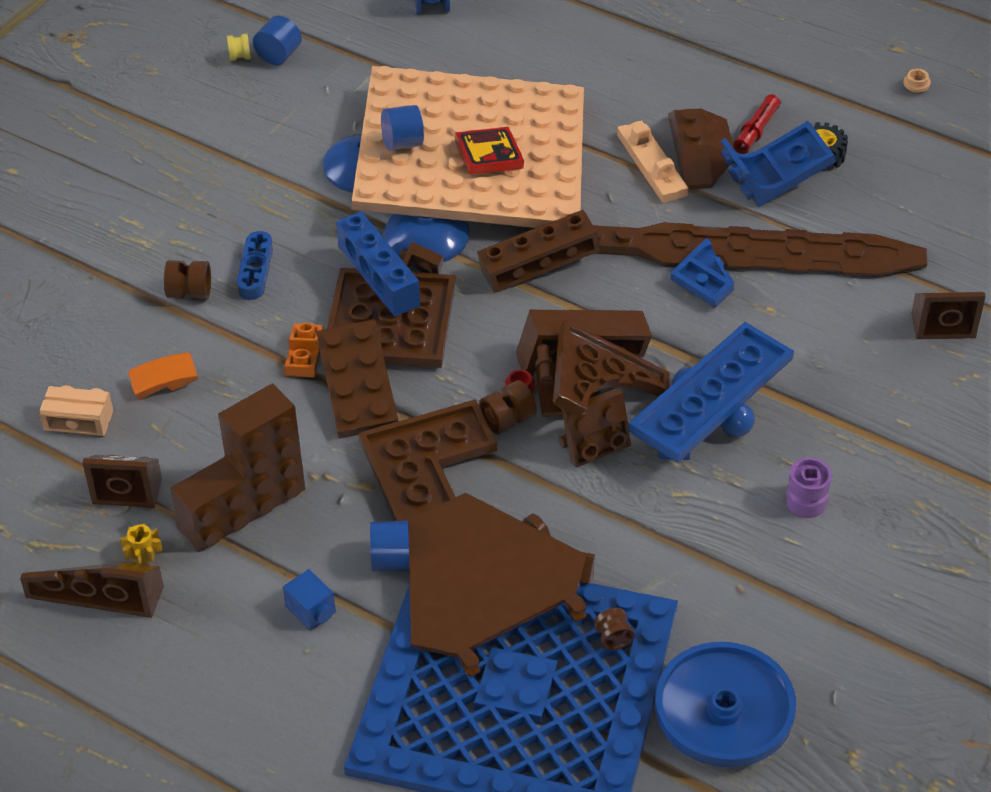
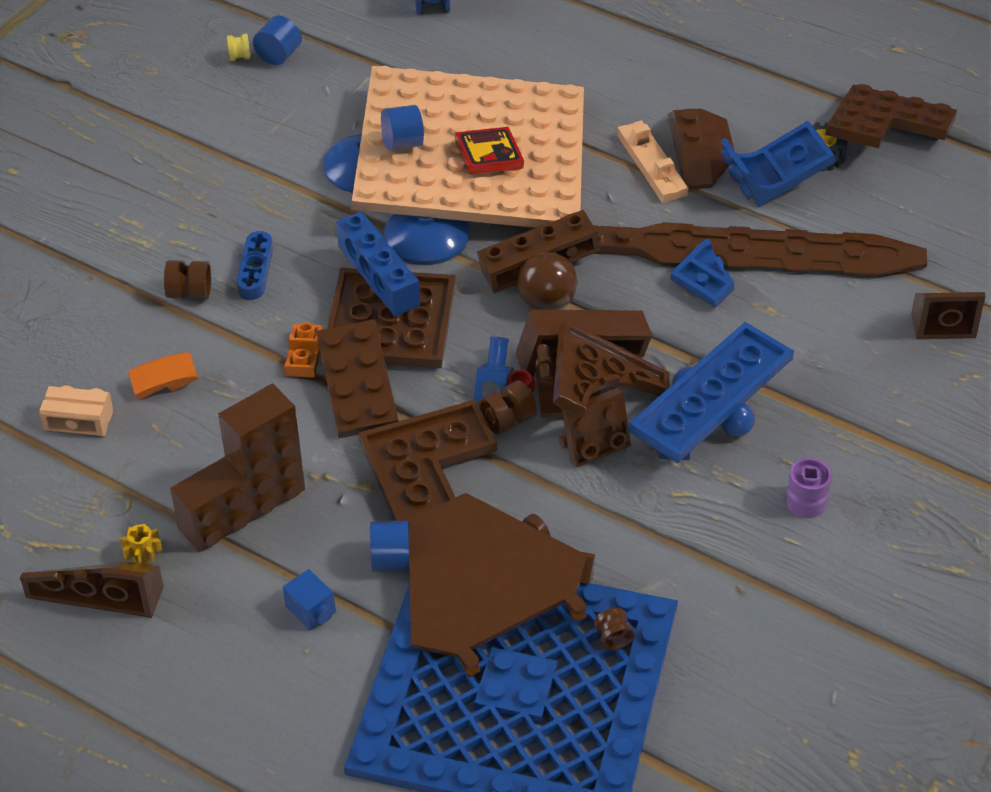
reddish brown slope [82,455,162,508] -> none
reddish brown bracket [399,242,443,274] -> none
blue dish [655,642,796,767] -> none
red pin [733,94,781,154] -> none
light nougat plate [903,69,931,93] -> none
none -> blue bracket [473,336,514,403]
none -> reddish brown piece [517,252,578,310]
none -> reddish brown plate [825,84,957,148]

